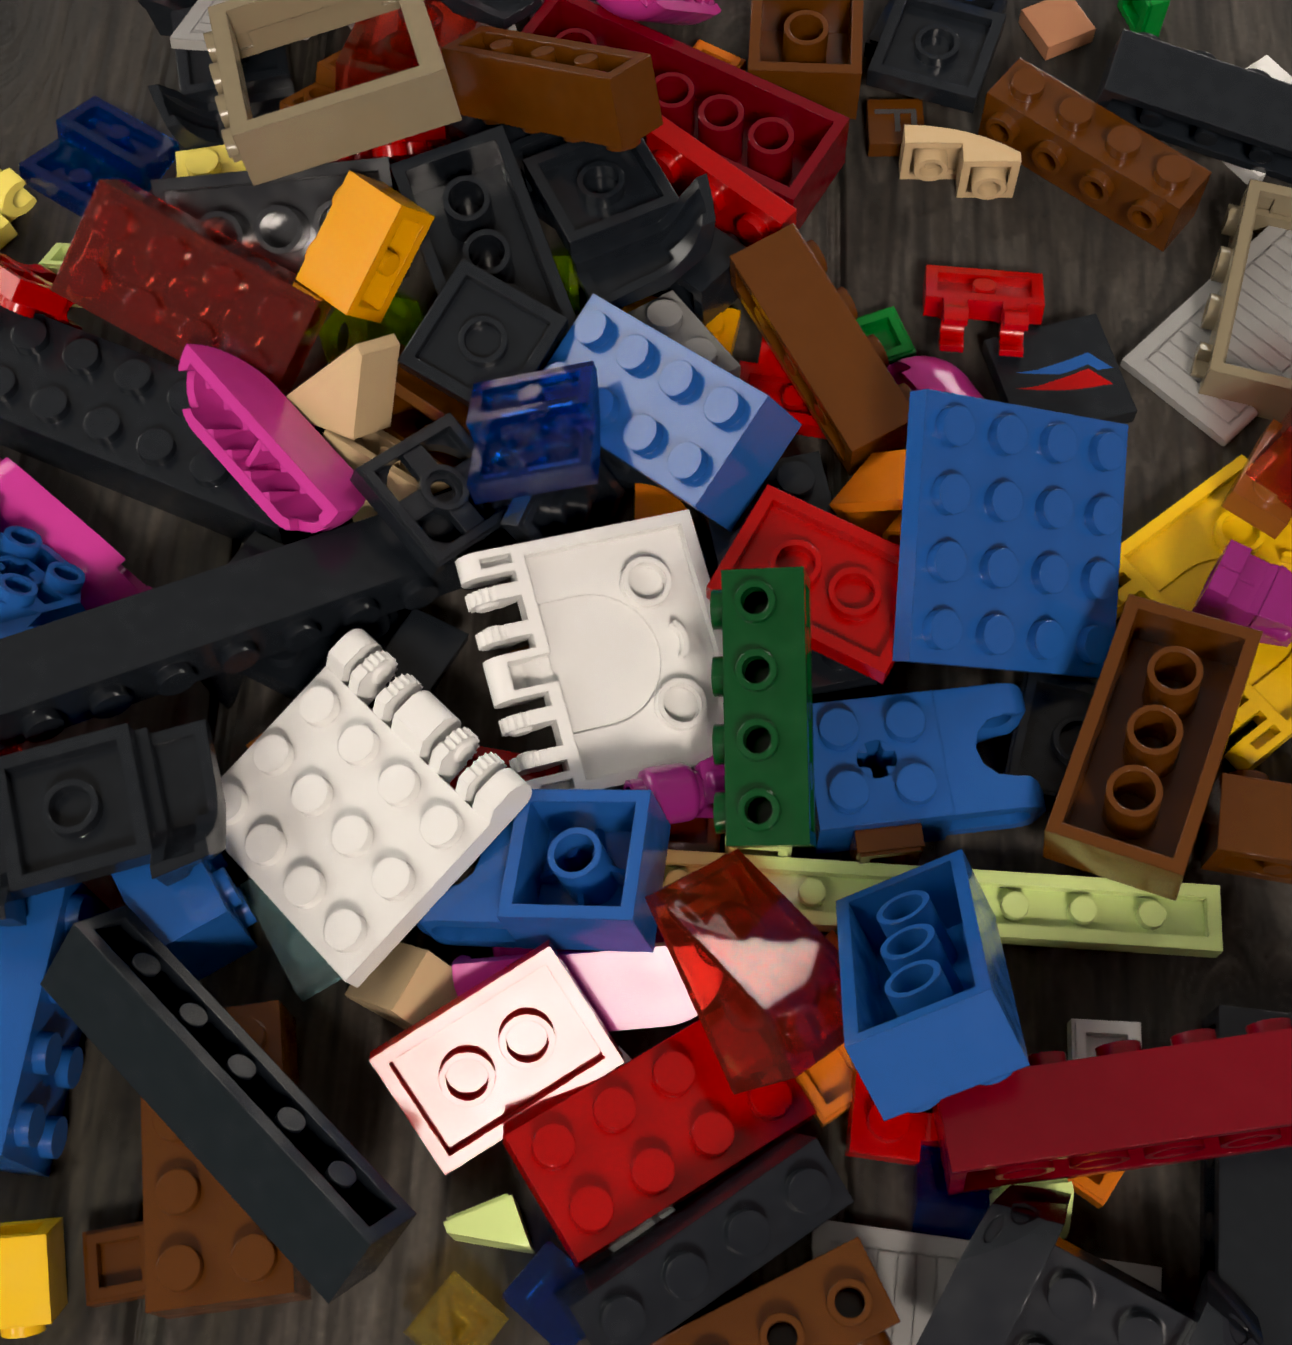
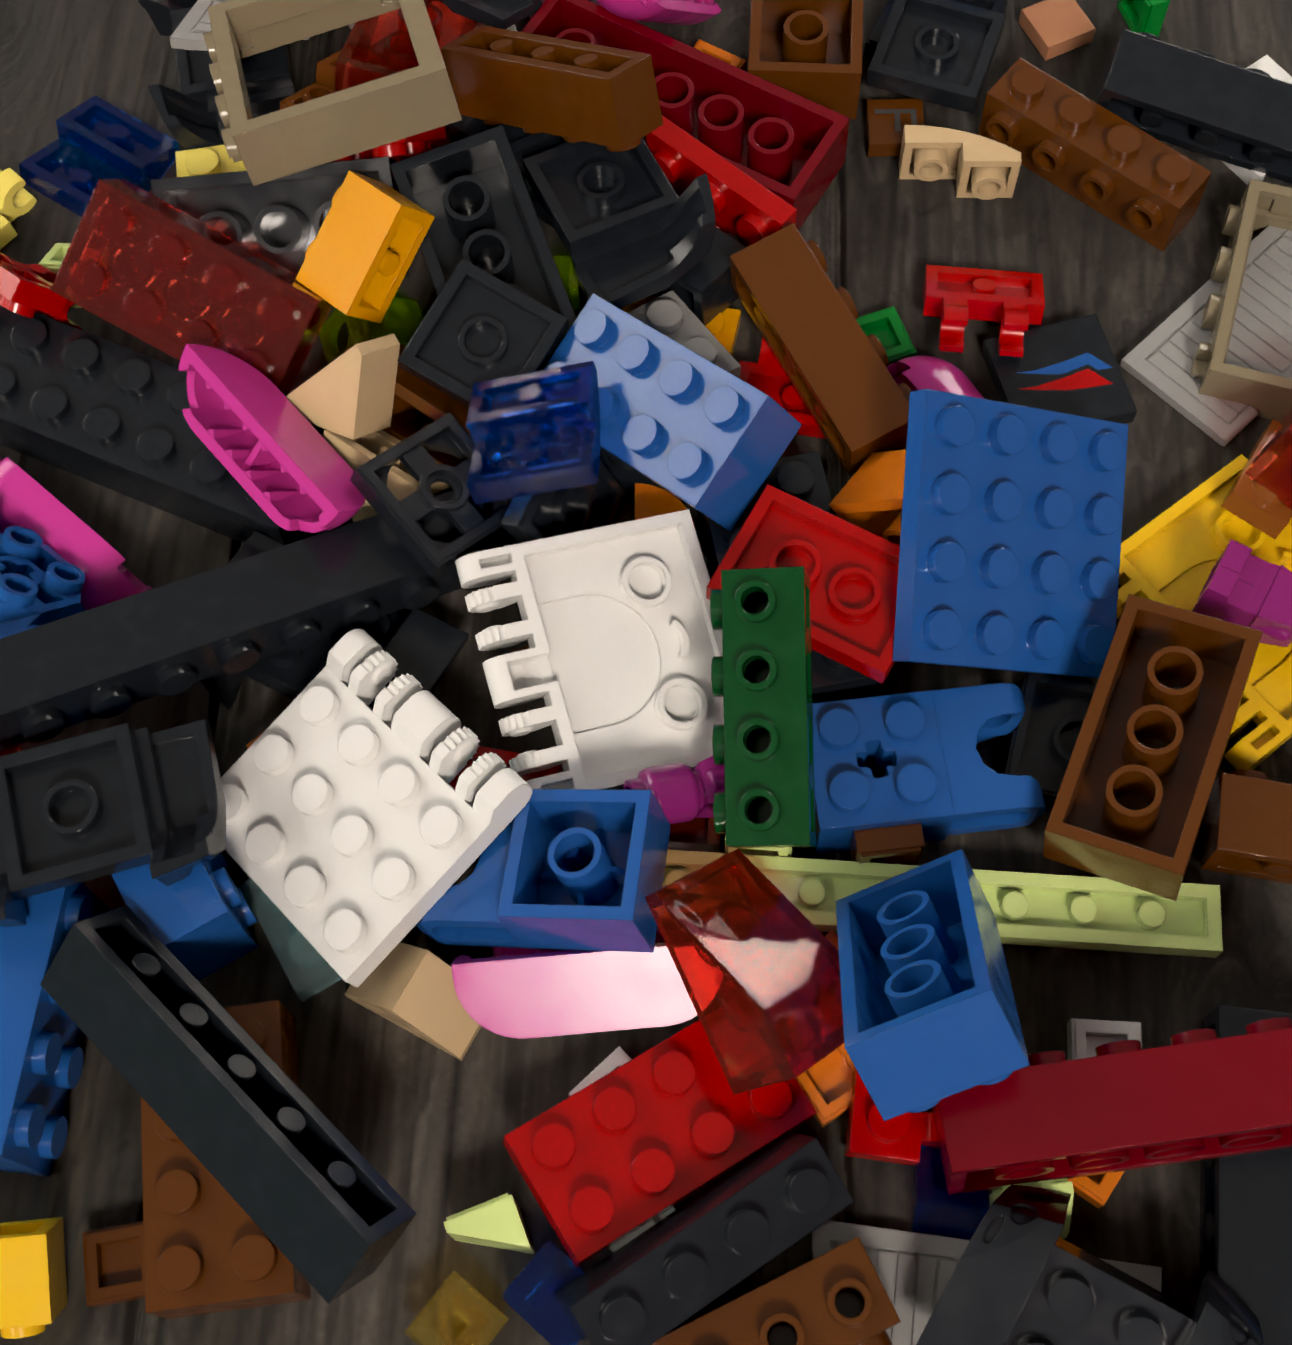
plate [369,940,624,1175] -> none

